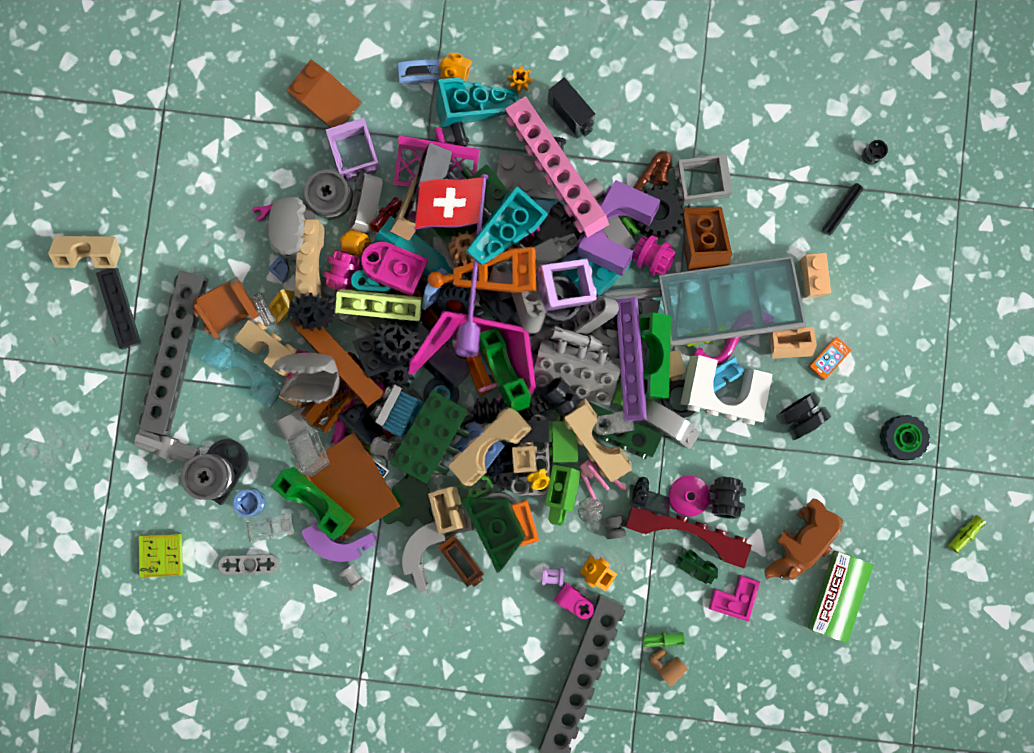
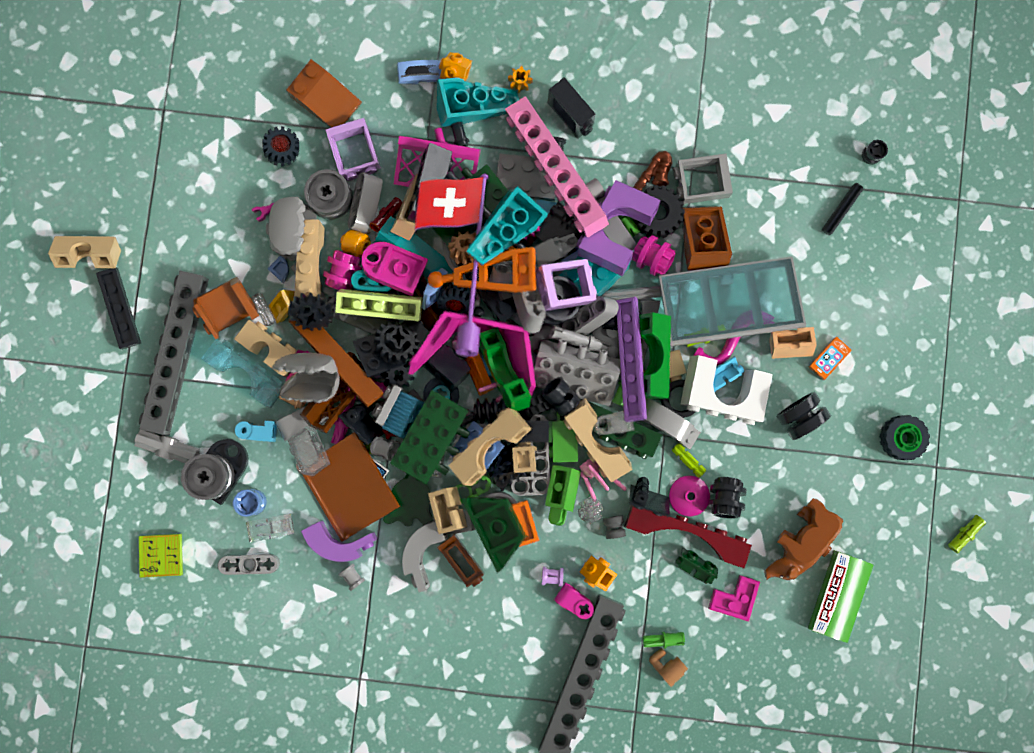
green arch [271,467,354,540] -> none
yellow plate [527,469,550,490] -> none
light nougat brick [800,253,831,299] -> none
none -> medium azure leg [235,421,277,442]
none -> black wheel [262,126,299,166]
none -> lime axle [672,443,706,477]

